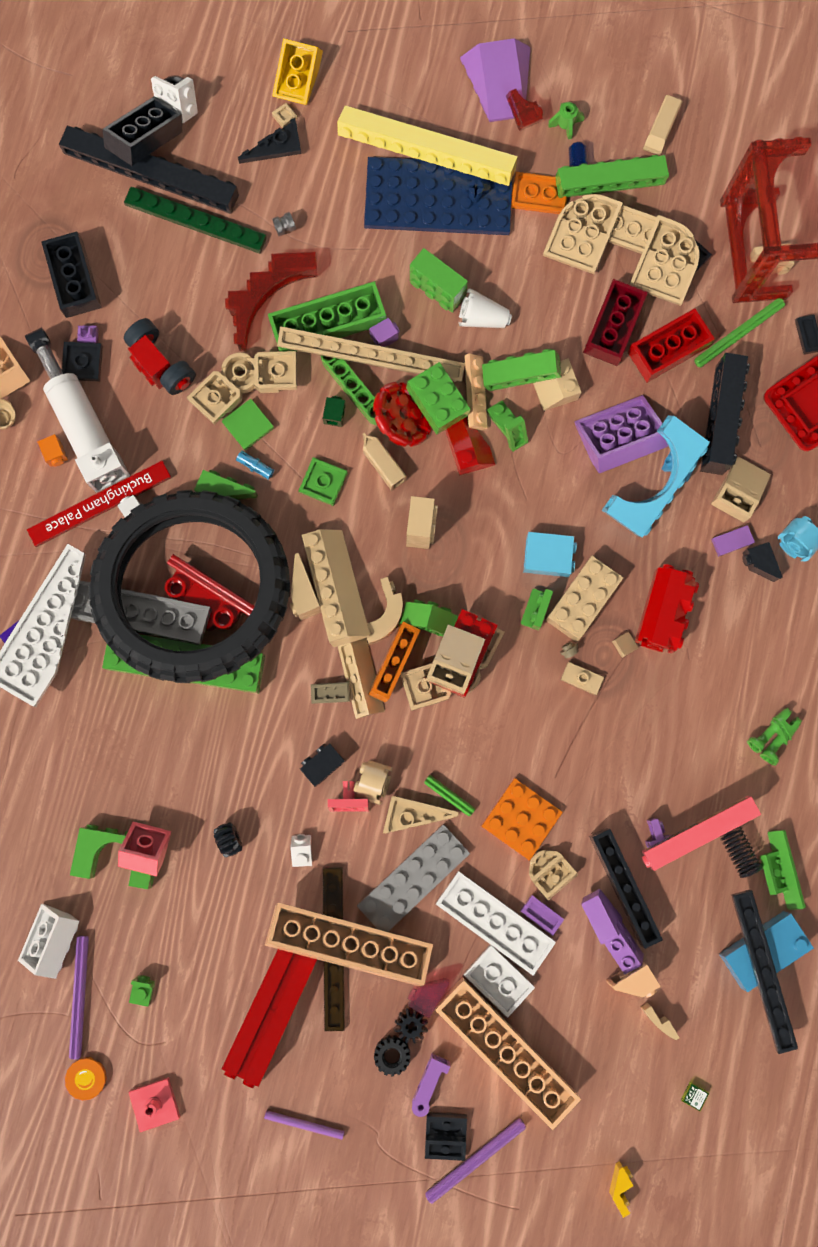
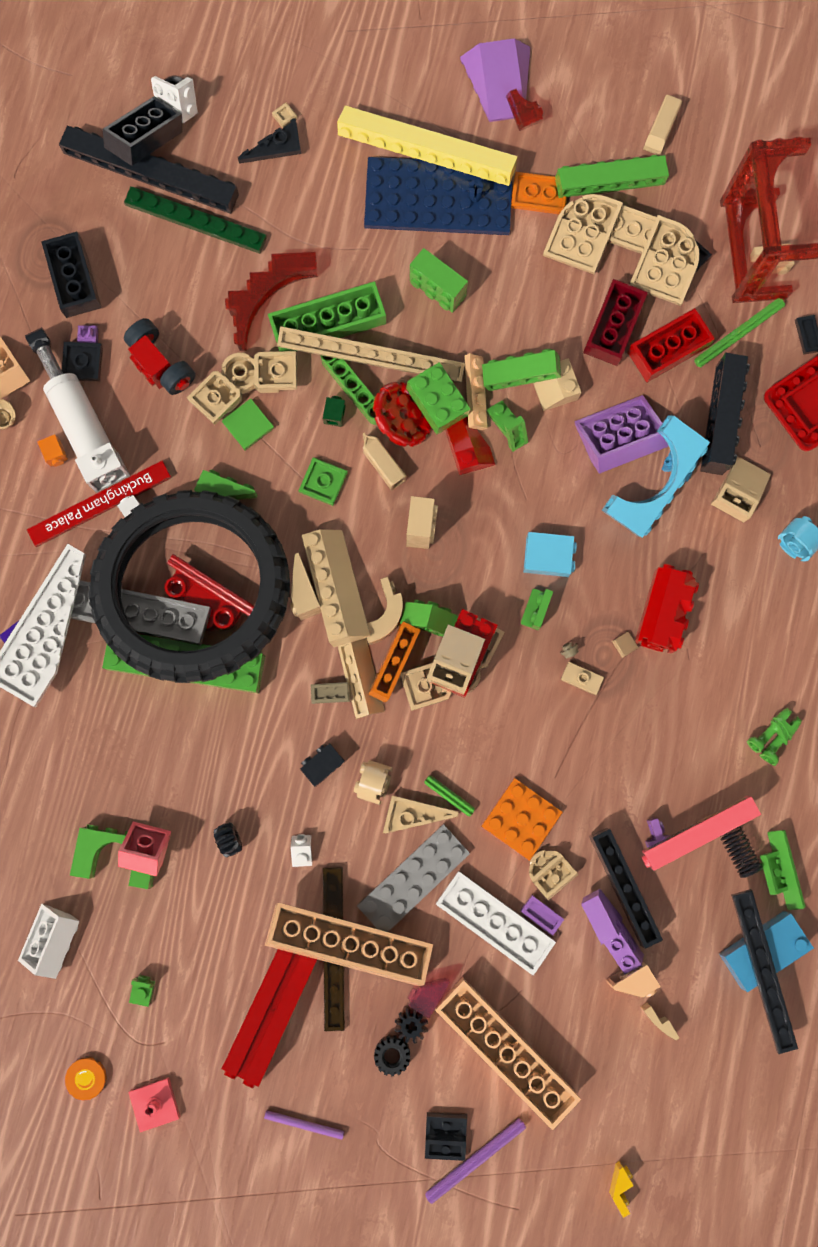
medium lavender axle [69,936,89,1059] -> none
dark azure pin [236,450,275,480] -> none
yellow slope [272,38,323,105] -> none
flat silver wheel [272,212,296,236] -> none
coral tile [328,781,369,812] -> none
medium lavender brick [369,317,400,347] -> none
medium lavender leg [412,1054,450,1117] -> none
white cone [459,289,512,328] -> none
white plate [464,944,535,1018] -> none
tan brick [545,556,623,642] -> none
bright green brick [548,102,585,140] -> none
clear blue brick [568,142,588,167] -> none
tile [681,1082,709,1111] -> none
medium lavender tile [711,525,755,557] -> none
black slope [742,542,783,582] -> none

